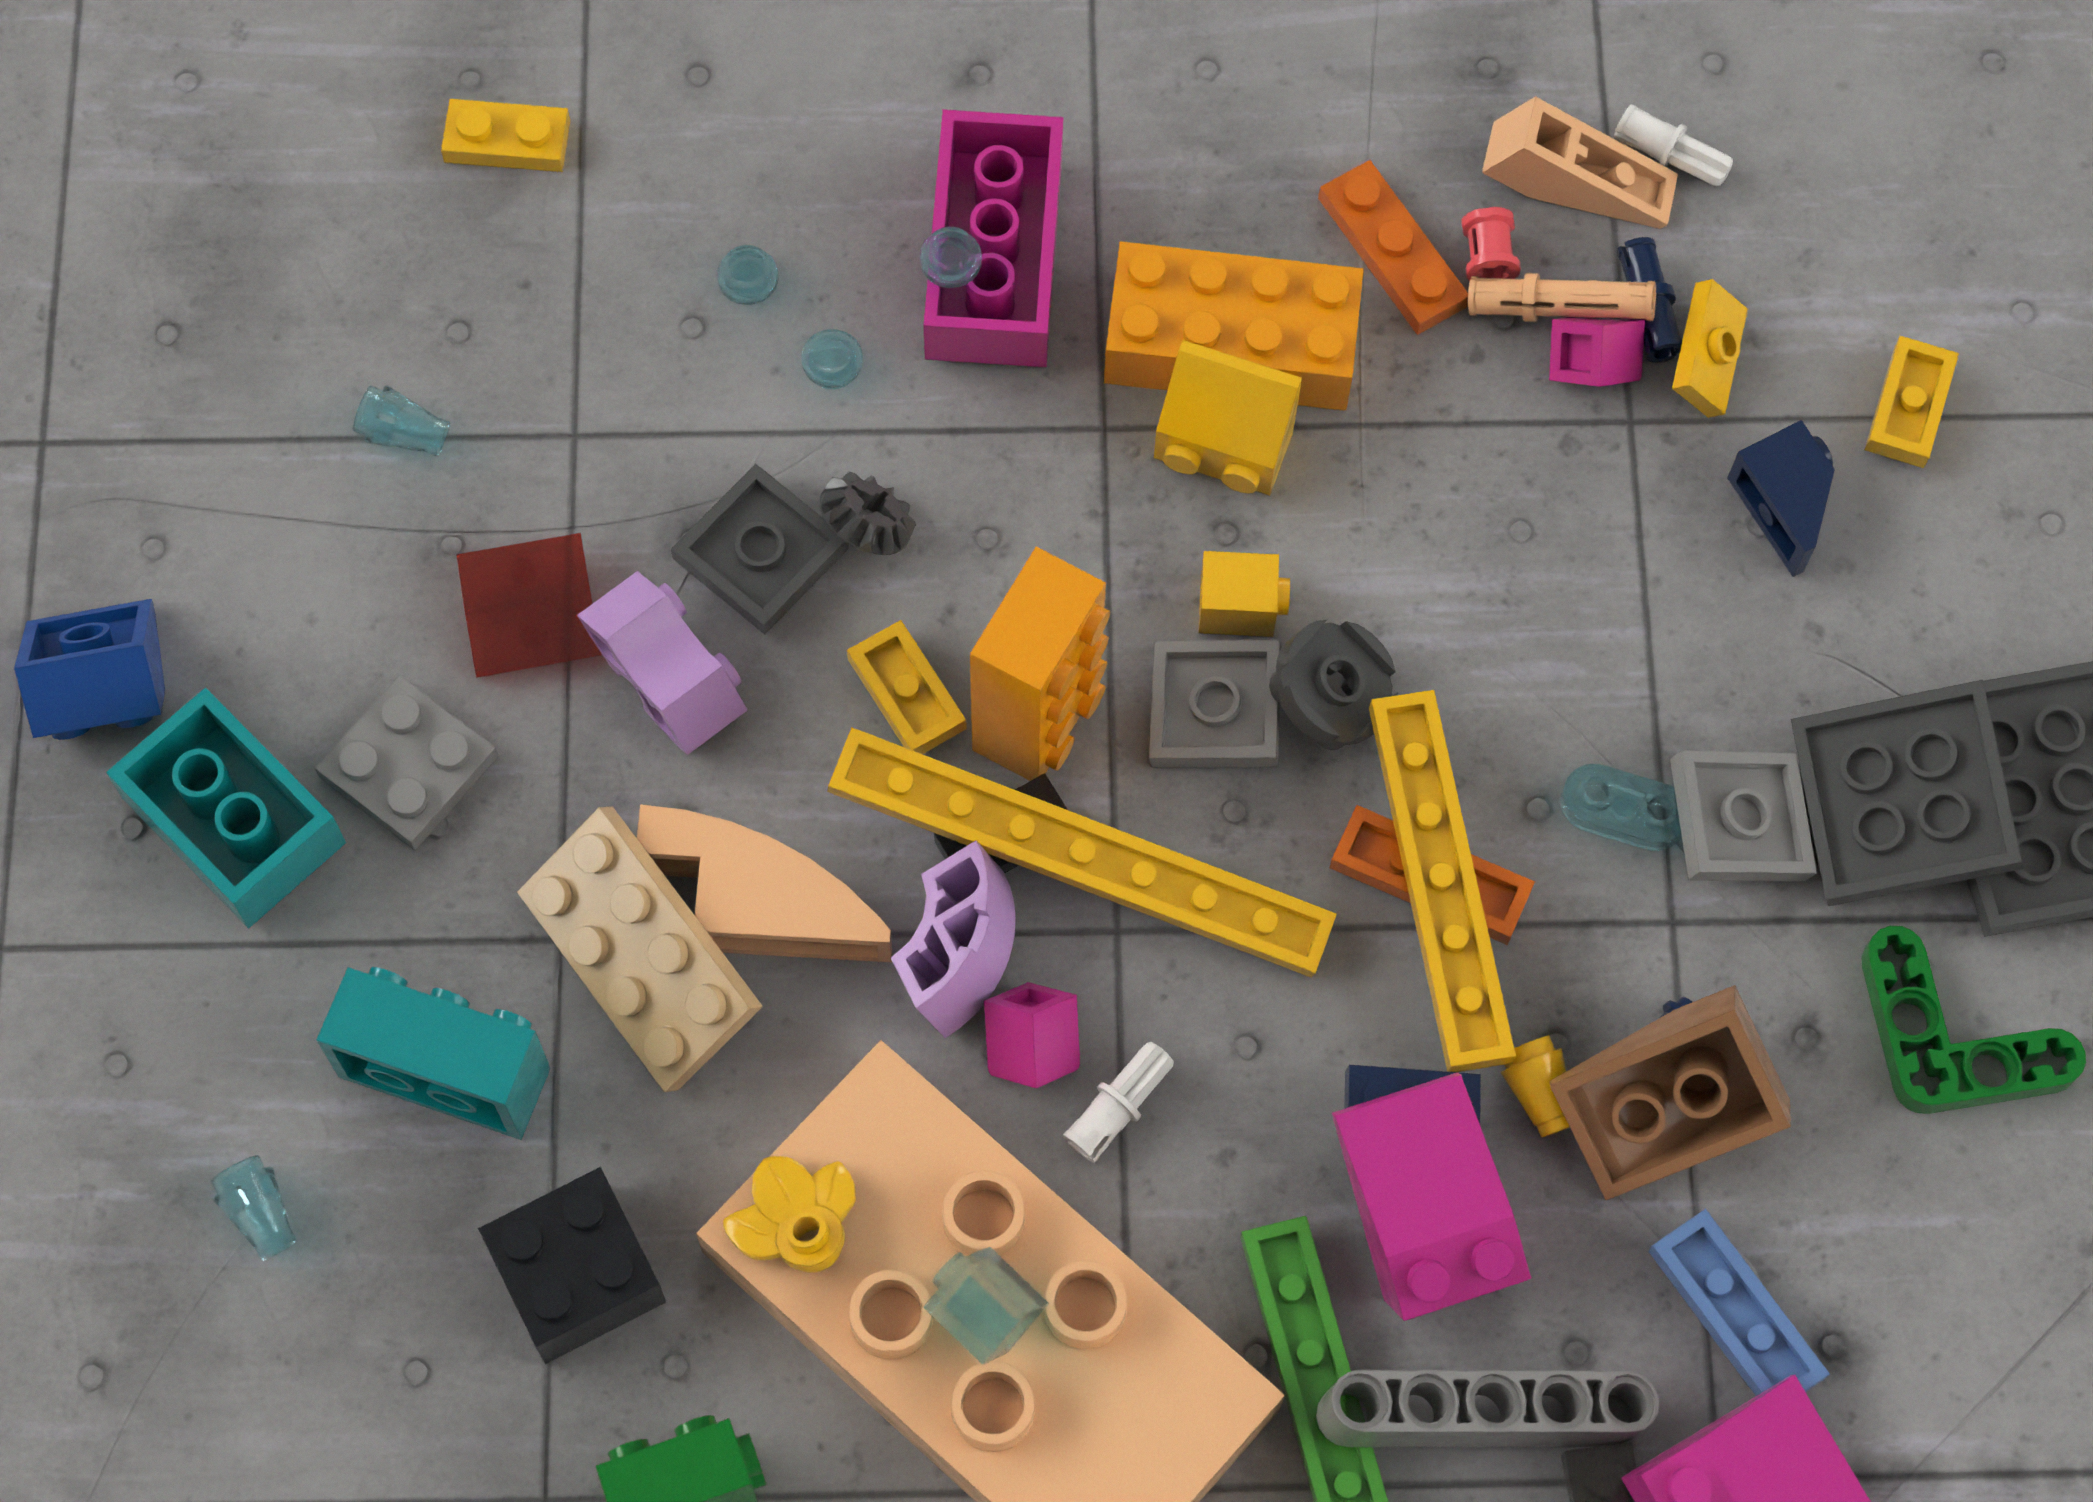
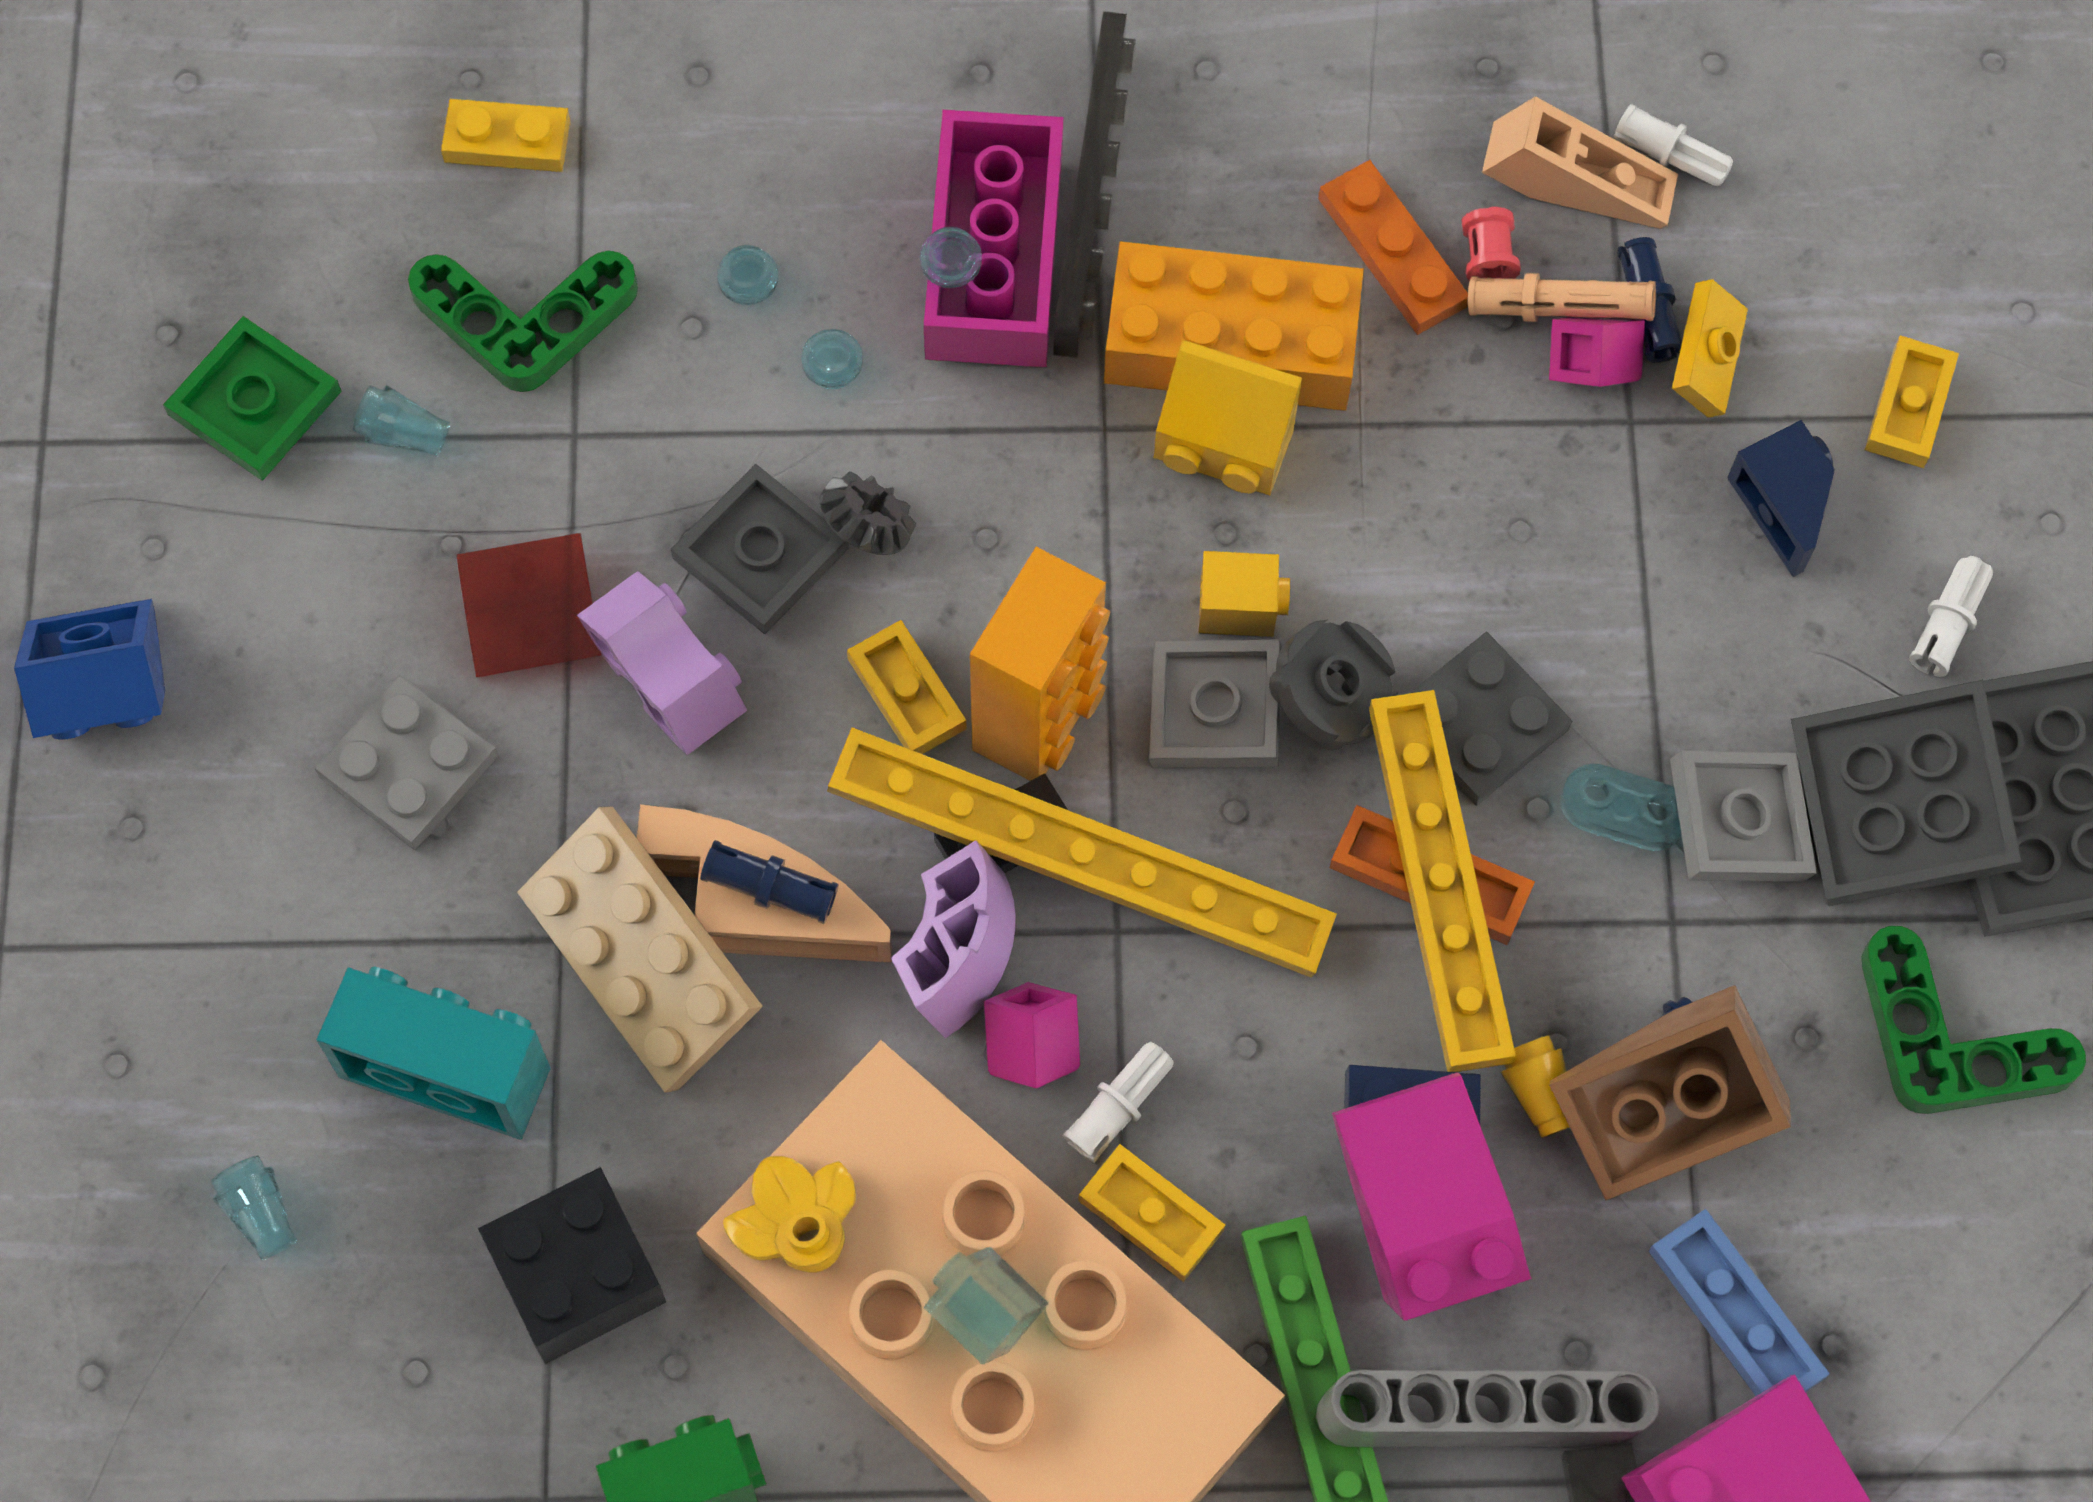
teal brick [106,687,346,929] -> none
none -> green plate [163,316,342,481]
none -> green beam [408,251,638,392]
none -> dark blue pin [700,840,839,924]
none -> clear smoke plate [1053,11,1136,358]
none -> yellow plate [1078,1144,1225,1282]
none -> dark grey plate [1410,631,1572,806]
none -> white axle [1909,556,1993,677]

